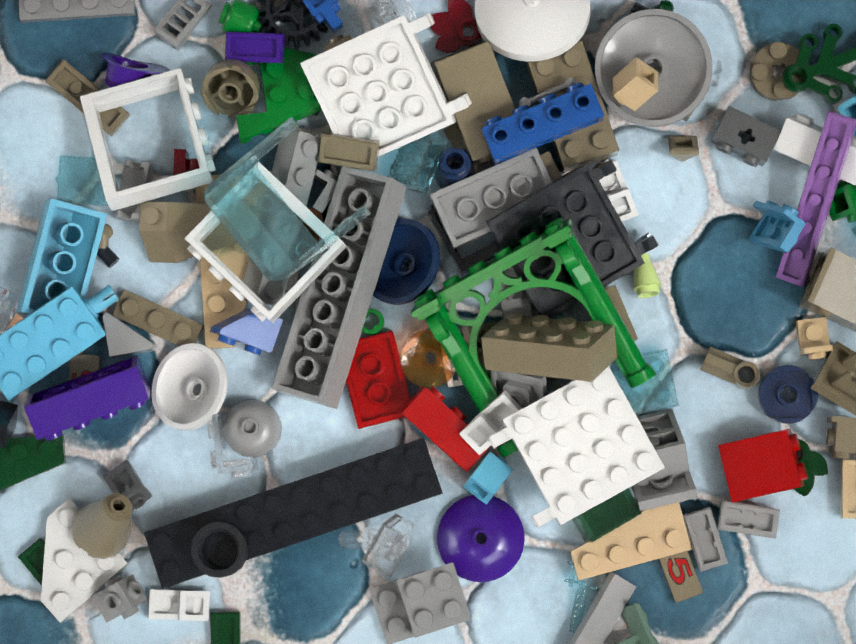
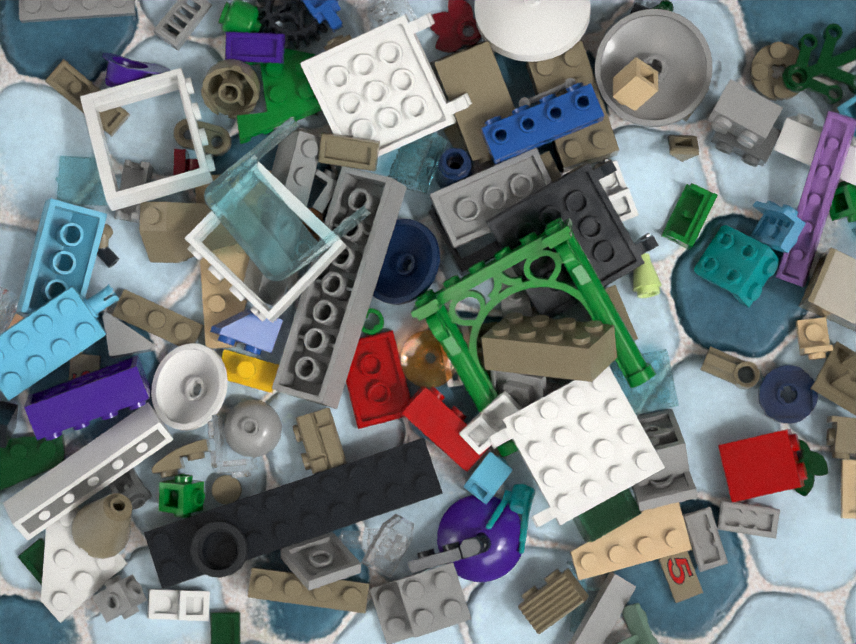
none -> white brick [3,403,173,540]
none -> dark tan slope [152,439,211,478]
none -> green brick [159,474,205,518]
none -> dark tan plate [174,119,231,156]
none -> dark tan tile [212,475,242,504]
none -> yellow tile [221,349,279,393]
none -> dark tan brick [248,567,370,613]
none -> light grey plate [281,532,361,591]
none -> dark tan brick [292,408,347,474]
none -> hinge [408,535,492,573]
none -> teal plant [486,484,535,554]
none -> dark tan brick [518,568,589,634]
none -> green hinge [661,183,718,250]
none -> teal bracket [694,225,780,308]
none -> light grey brick [707,79,783,149]

